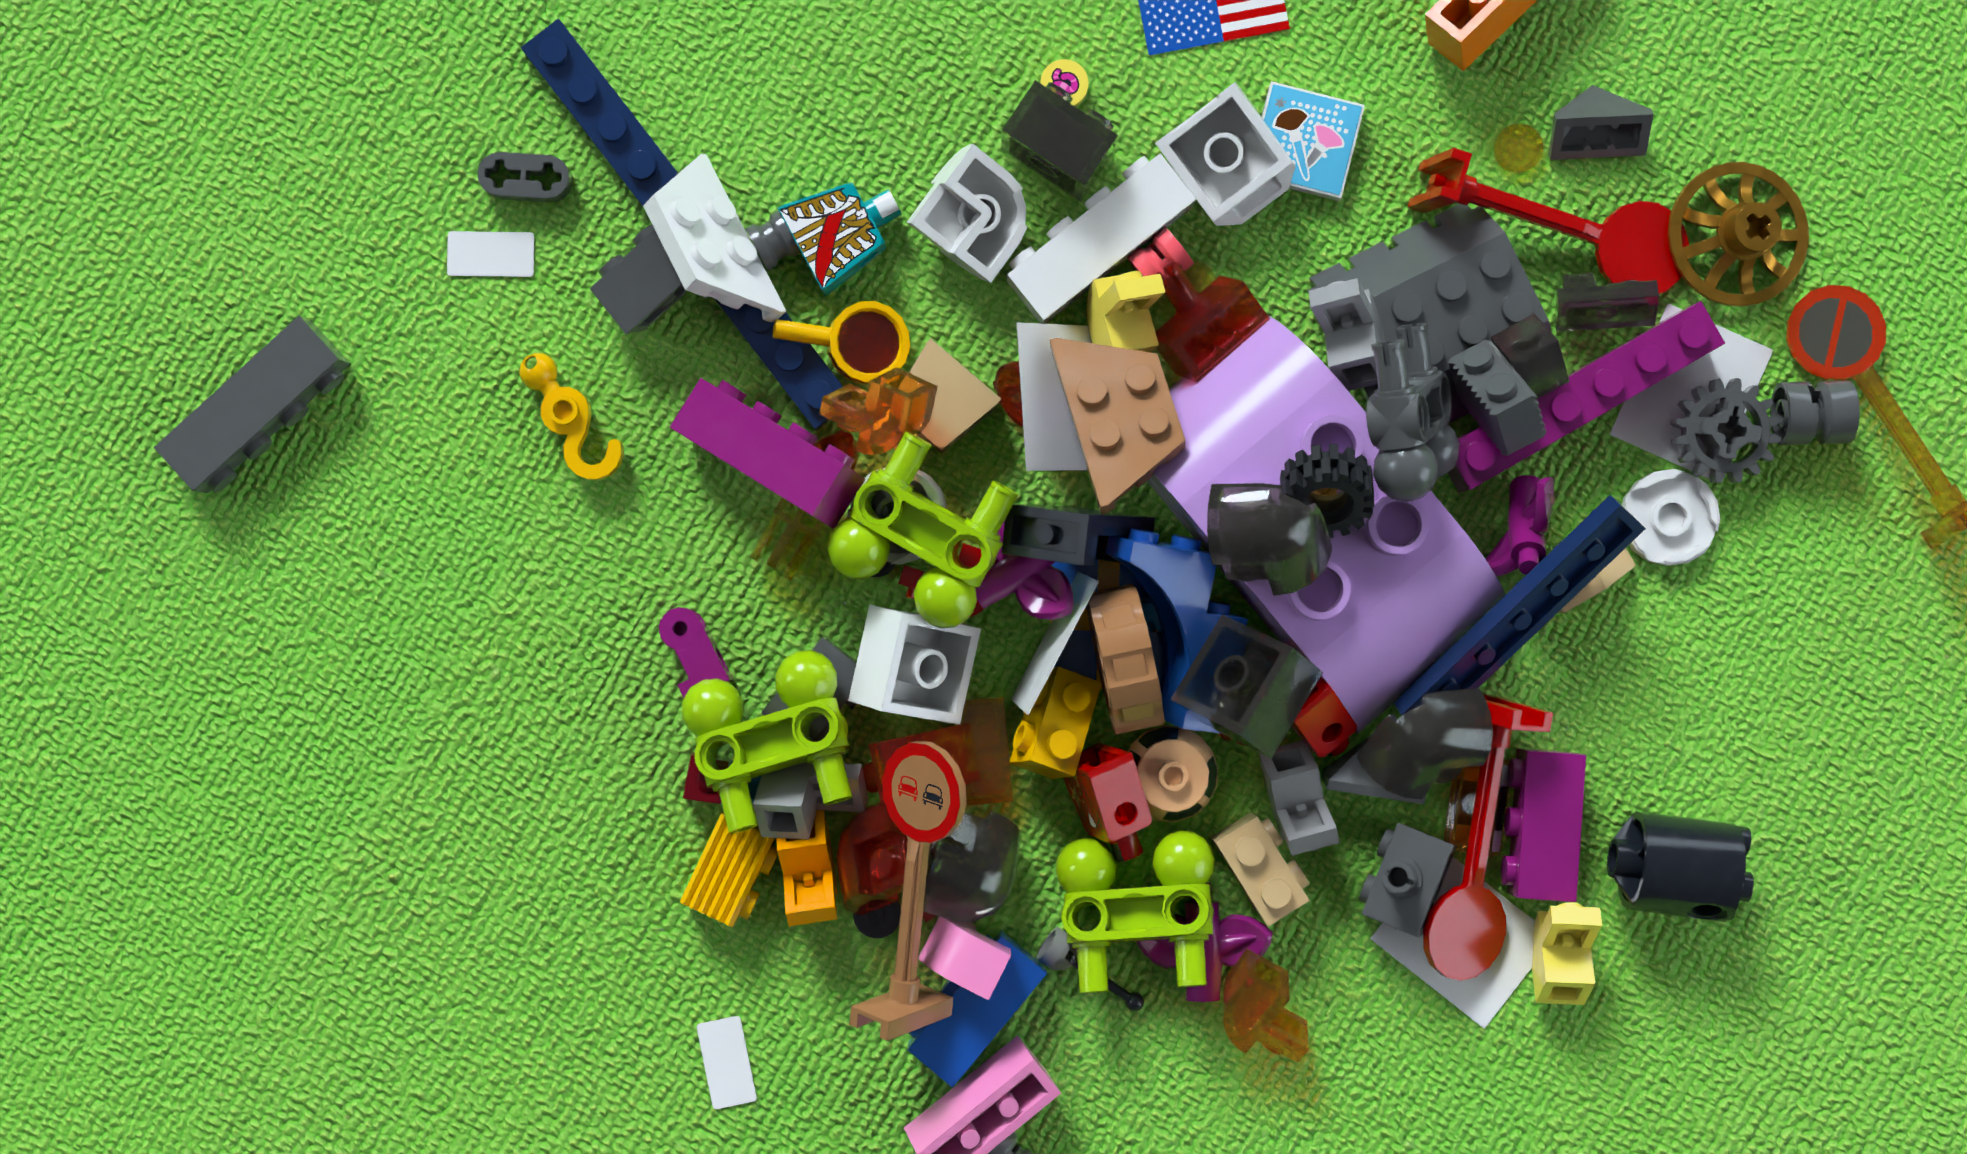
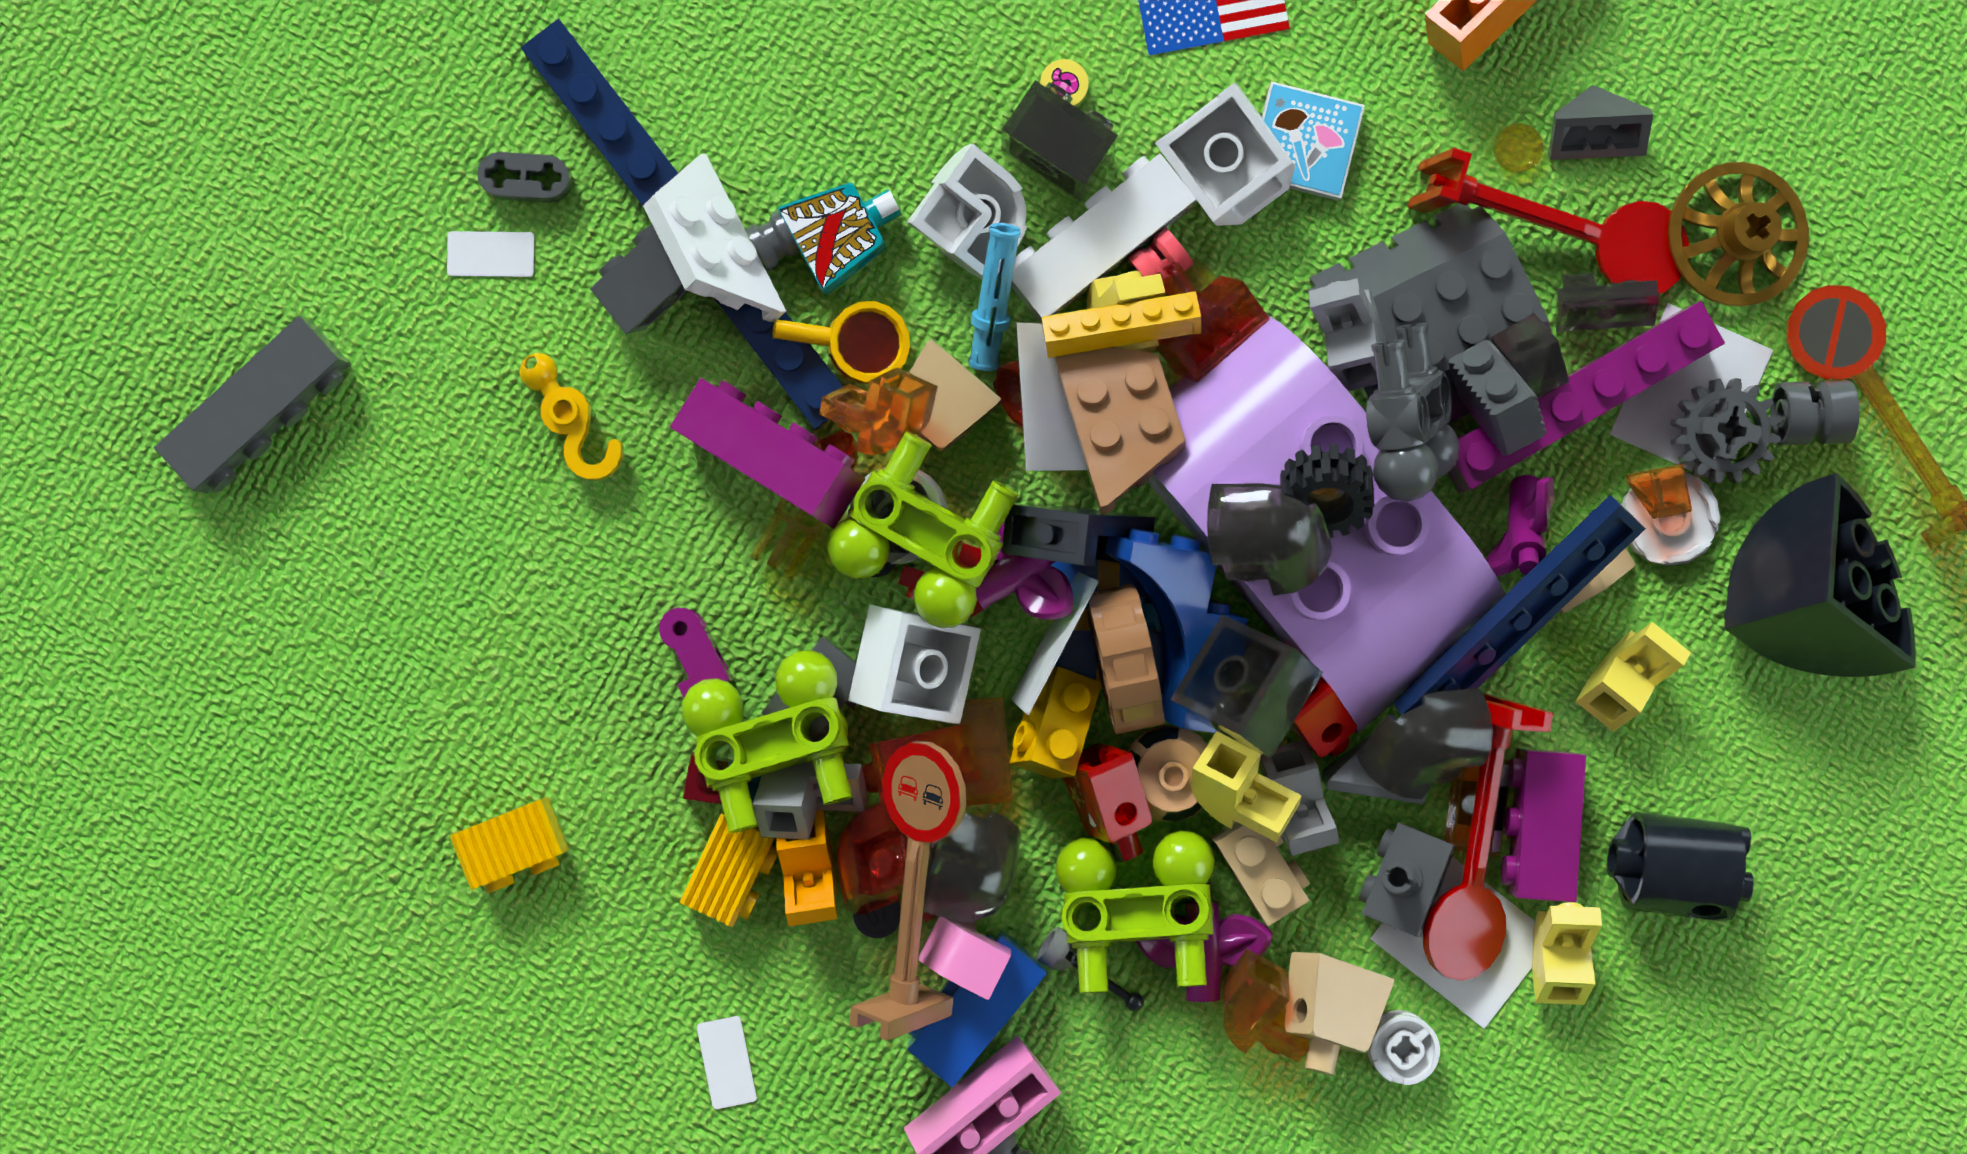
none -> yellow brick [449,796,569,894]
none -> medium azure pin [968,223,1021,371]
none -> yellow piece [1042,291,1201,358]
none -> light yellow brick [1191,731,1302,843]
none -> tan torso [1284,952,1394,1076]
none -> white wheel [1366,1010,1440,1085]
none -> light yellow brick [1575,622,1691,732]
none -> clear orange slope [1626,464,1692,519]
none -> black brick [1724,473,1916,677]

